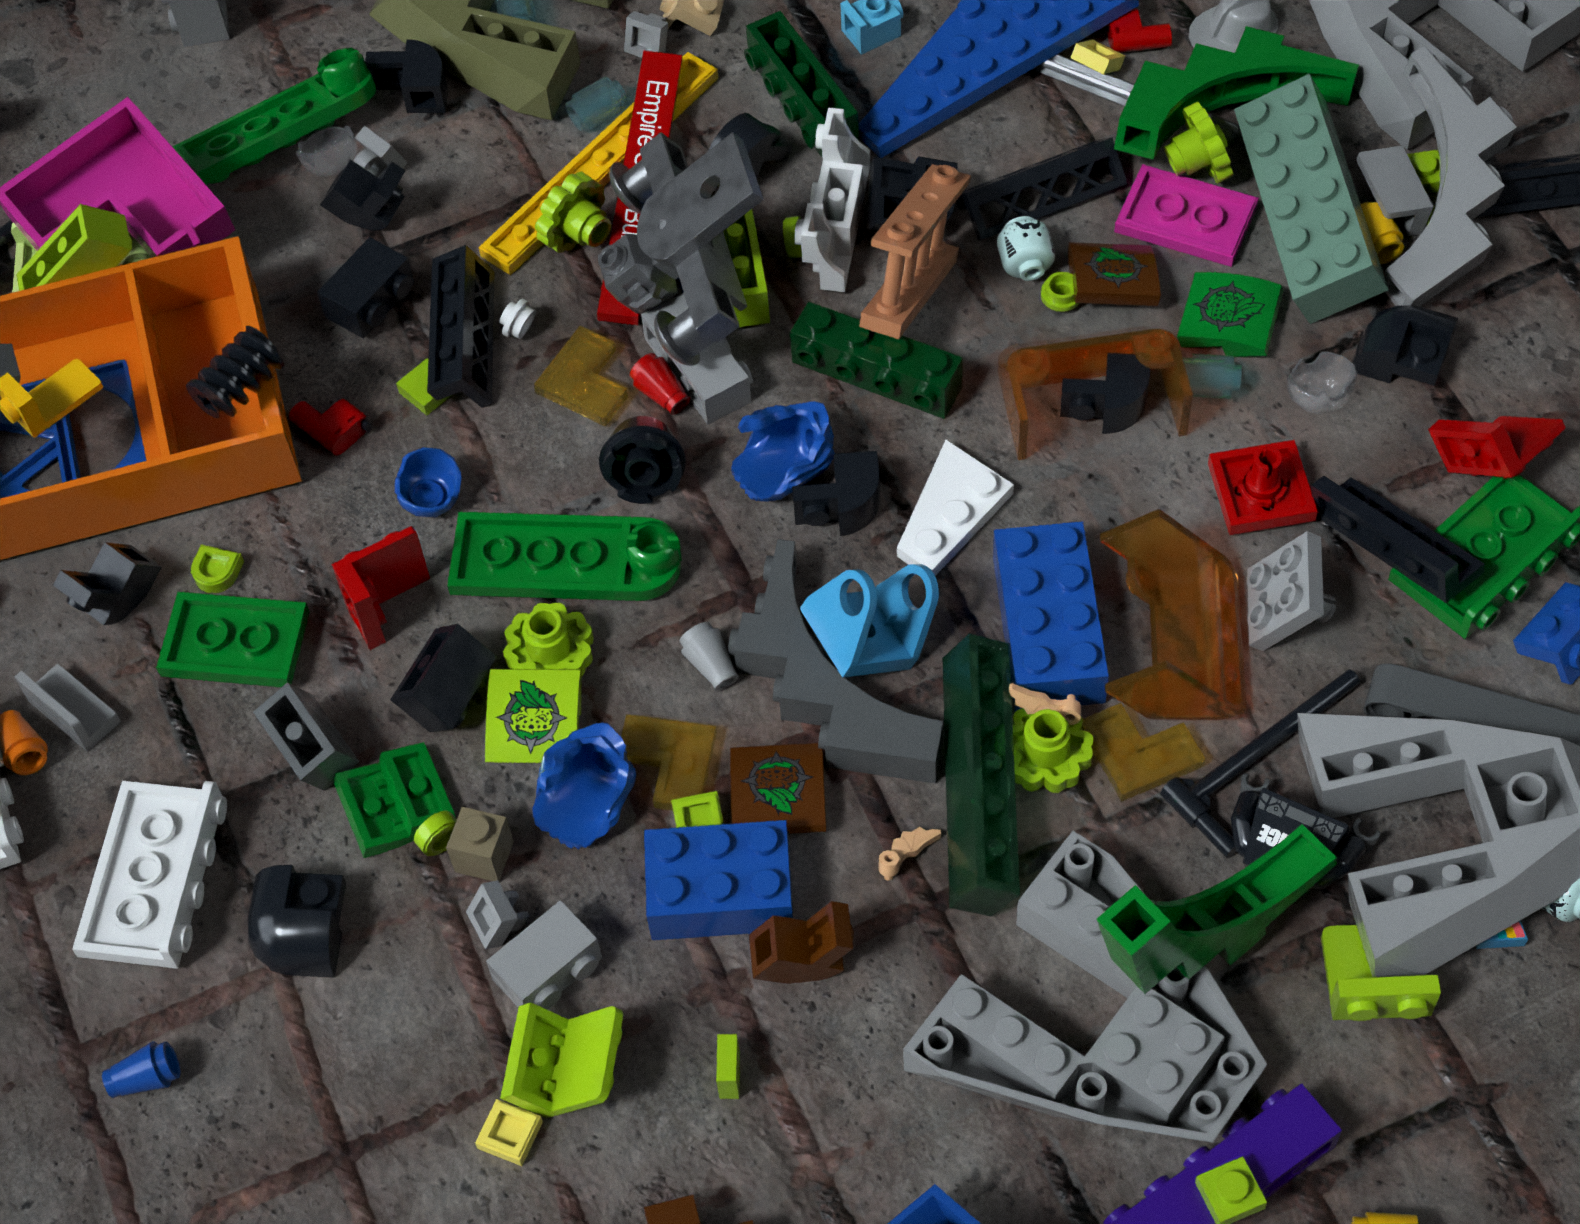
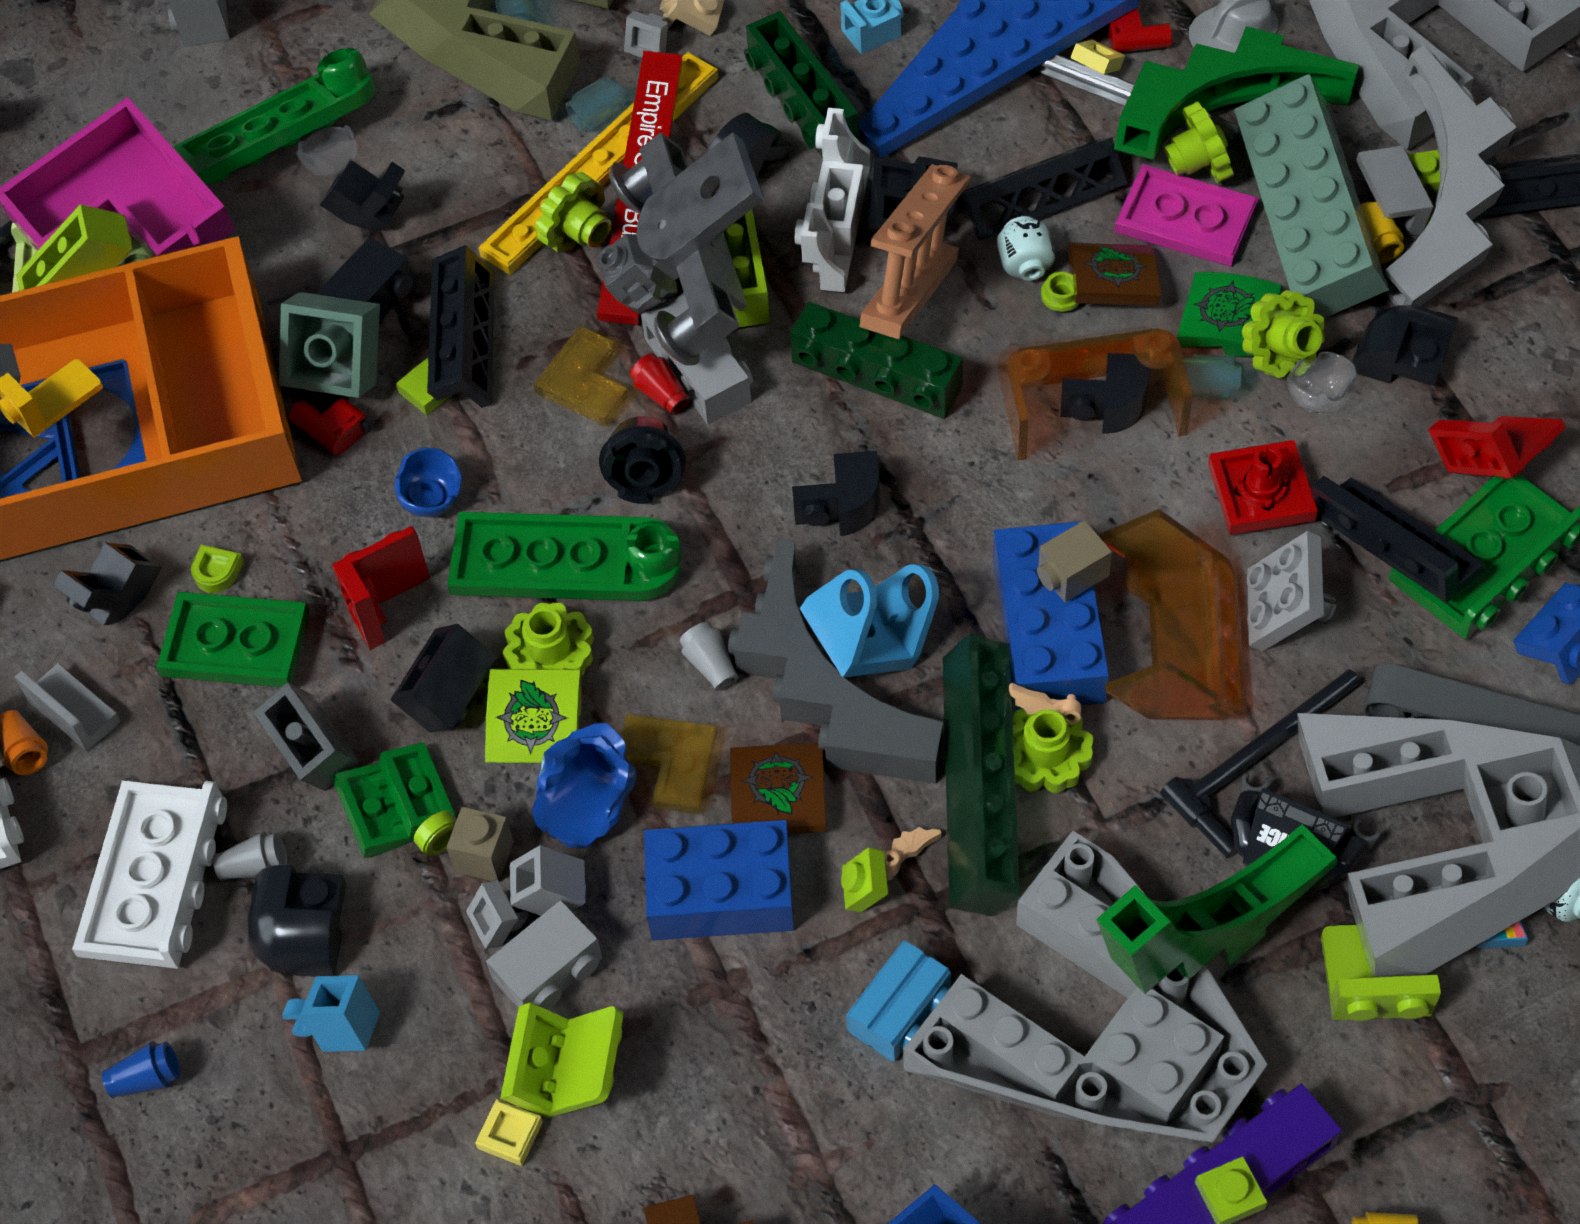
black piece [186,326,284,419] -> none
light grey tile [354,126,408,177] -> none
black brick [365,39,448,113] -> none
white plate [499,298,536,339] -> none
lime tile [671,790,723,828] -> none
lime tile [716,1034,740,1099] -> none
blue hair [731,401,835,502] -> none
reddish brown brick [749,901,854,984] -> none
lime tile [783,216,802,259] -> none
white wing [897,440,1014,576] -> none
clear yellow tile [1082,703,1206,802] -> none
none -> light grey cone [213,831,287,881]
none -> sand green brick [279,292,380,398]
none -> dark azure brick [282,975,380,1052]
none -> light grey brick [510,845,586,915]
none -> lime plate [841,847,888,913]
none -> dark azure brick [846,941,951,1062]
none -> dark tan brick [1037,520,1112,602]
none -> lime plant [1242,290,1325,378]

